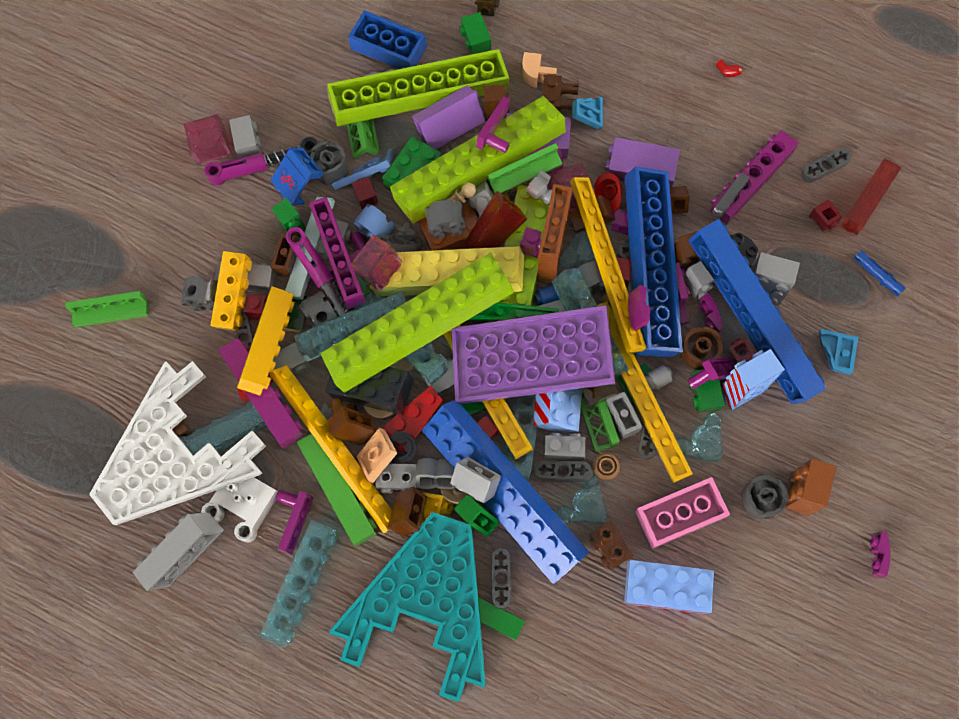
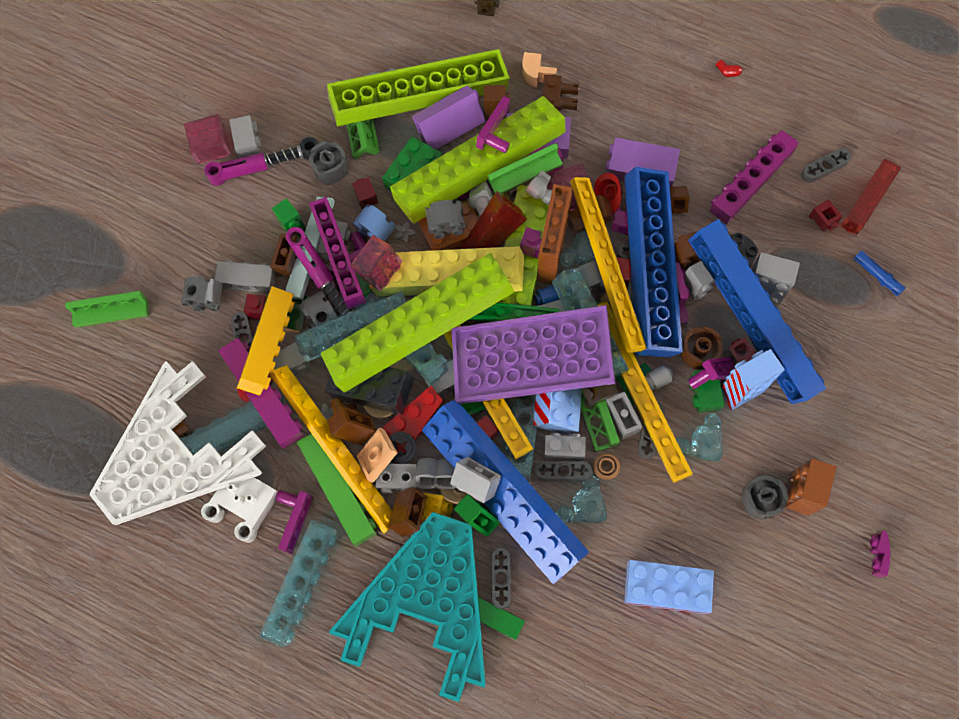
light grey brick [132,513,224,591] -> none
yellow brick [210,251,252,331] -> none
blue panel [270,148,323,206] -> none
dark grey piece [323,282,350,322] -> none
medium blue wing [332,148,395,190] -> none
blue brick [348,10,427,69] -> none
dark grey beam [372,235,423,253] -> none
tan axle [447,183,476,204] -> none
green brick [459,12,492,54] -> none
dark azure wing [572,97,603,130] -> none
reddish brown brick [588,521,634,571] -> none
magenta slope [628,285,651,331] -> none
bright pink brick [635,477,730,549] -> none
magenta slope [699,293,723,334] -> none
dark grey beam [712,173,750,219] -> none
dark azure wing [818,329,858,375] -> none

